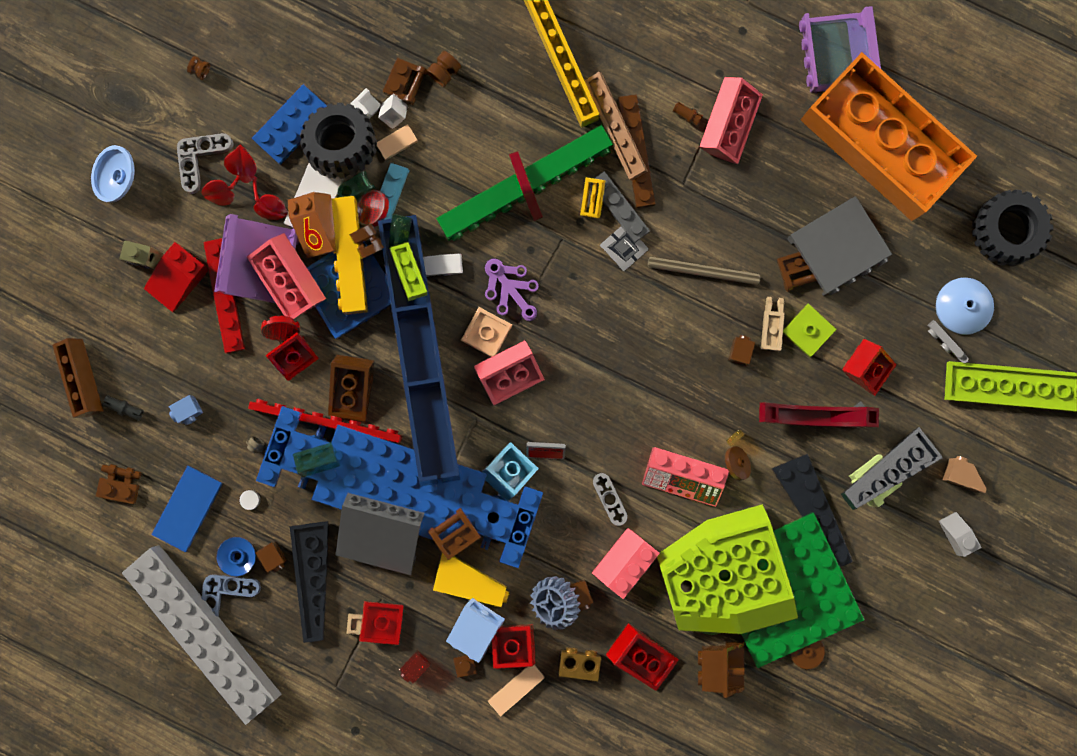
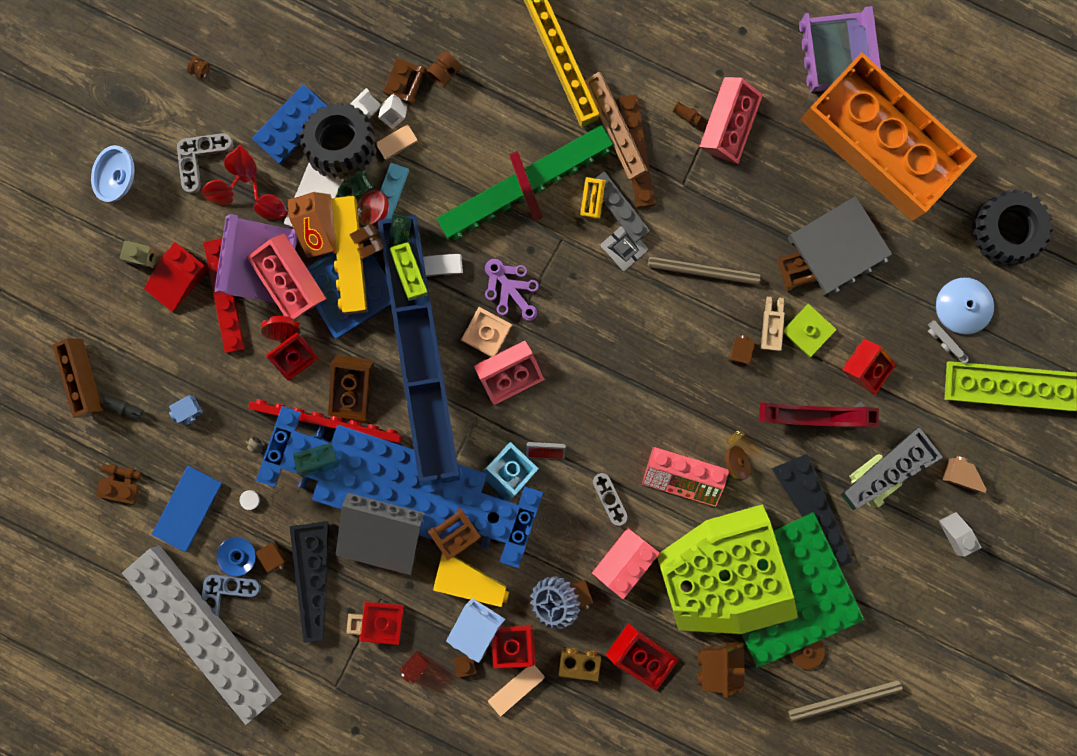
none -> dark tan axle [788,681,902,722]

